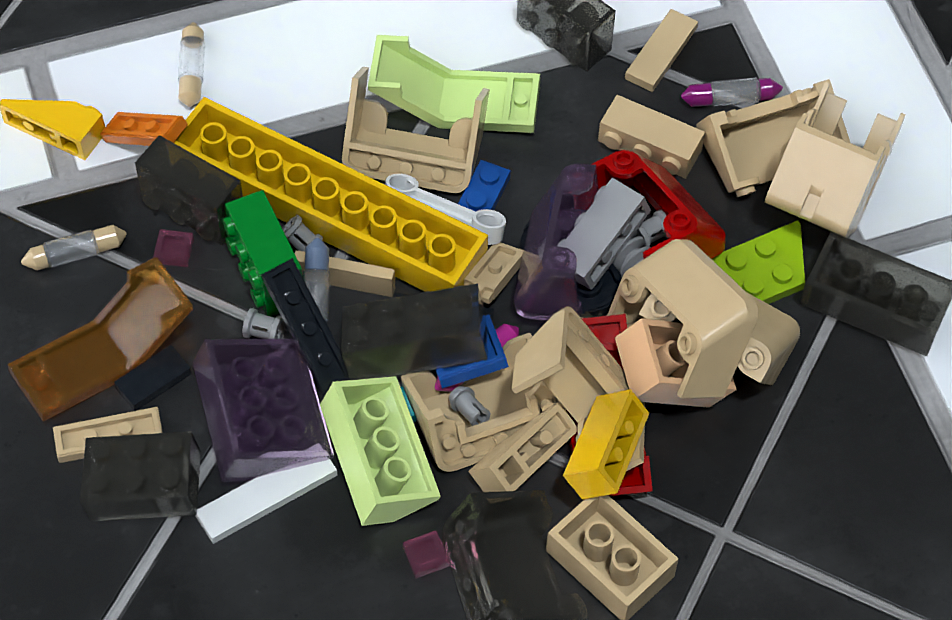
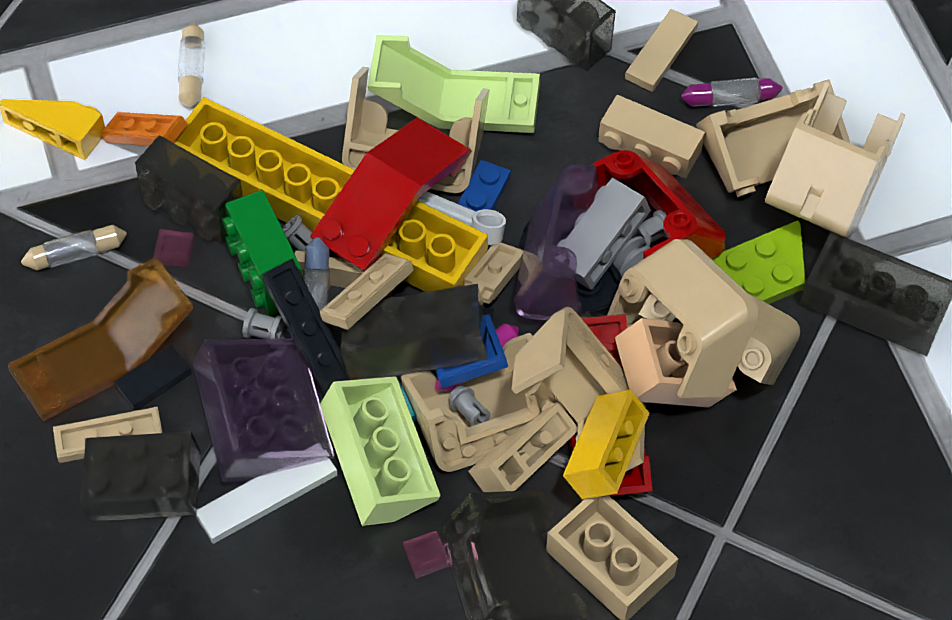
none -> red windscreen [310,117,472,272]
none -> tan tile [320,253,414,330]

